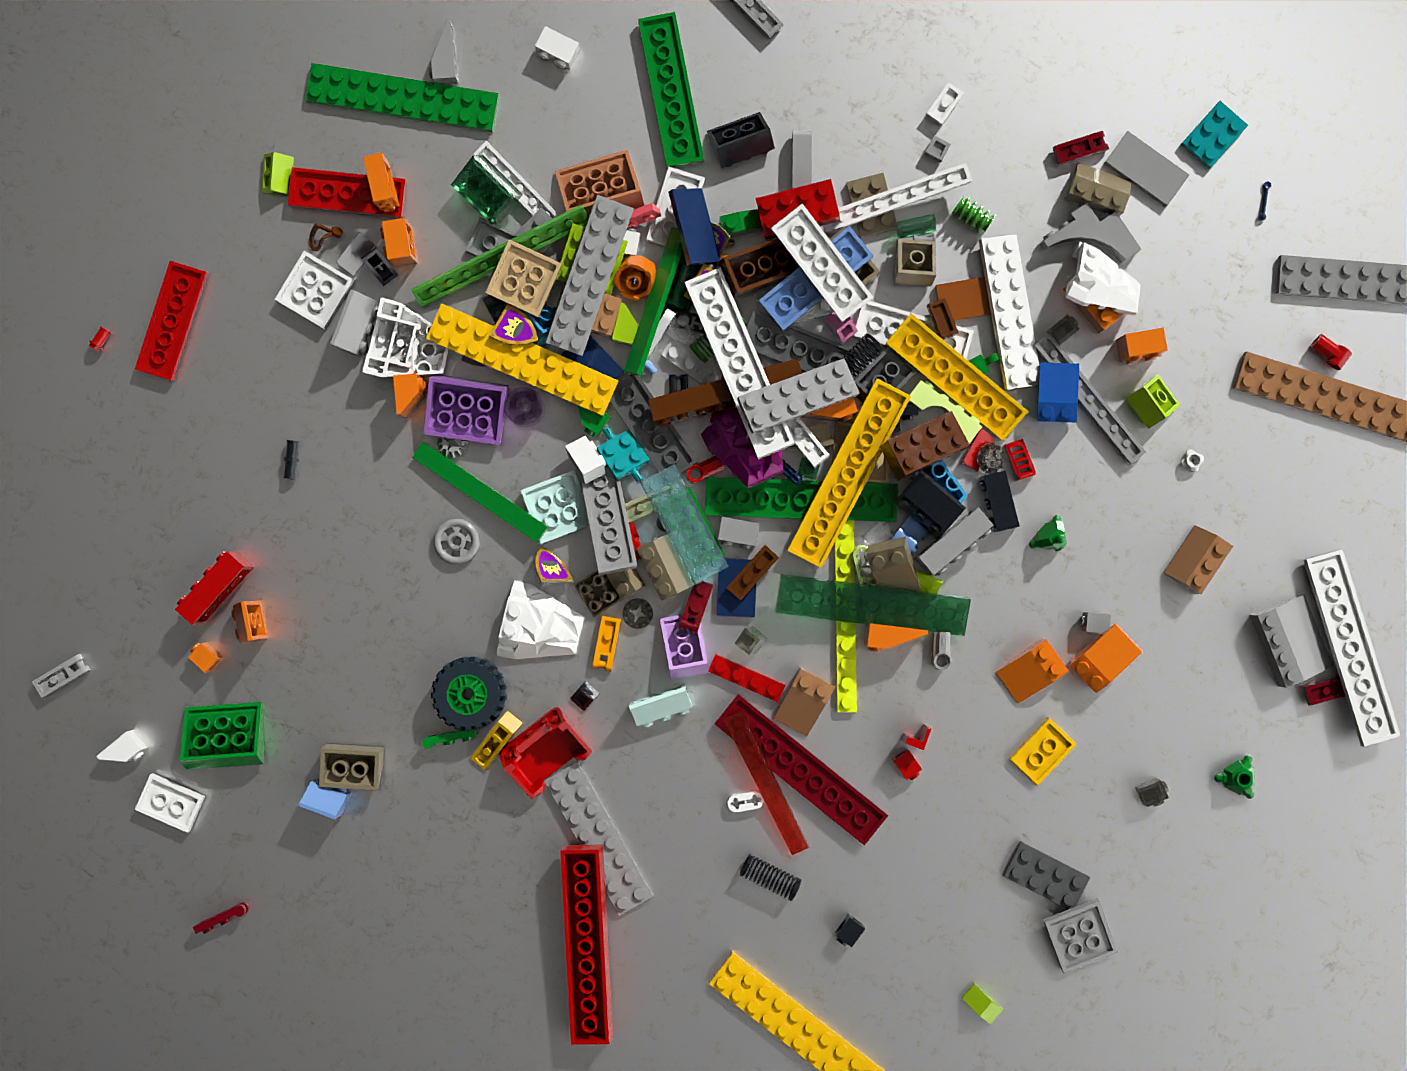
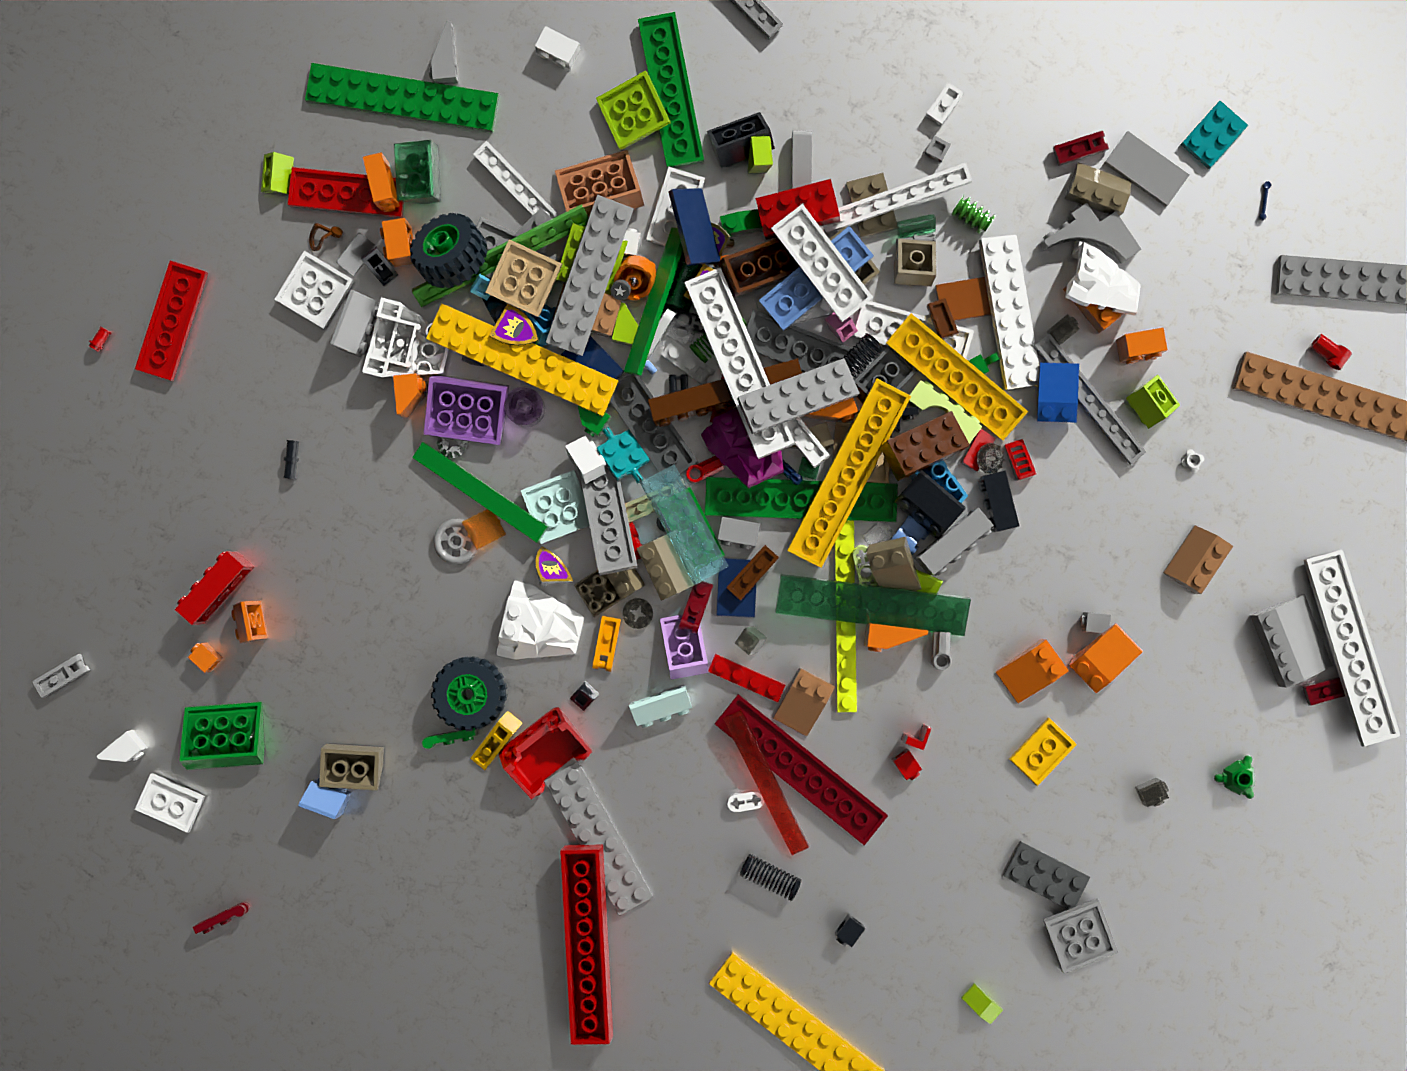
clear green brick [451,154,523,225] -> none
coral plate [627,203,661,229] -> none
green rock [1029,515,1067,551] -> none
none -> clear green slope [394,140,441,204]
none -> black wheel [410,213,487,288]
none -> clear orange piece [462,509,506,550]
none -> medium azure plate [470,274,491,300]
none -> lime plate [596,70,671,150]
none -> dark grey tile [611,280,631,300]
none -> lime slope [747,136,773,173]

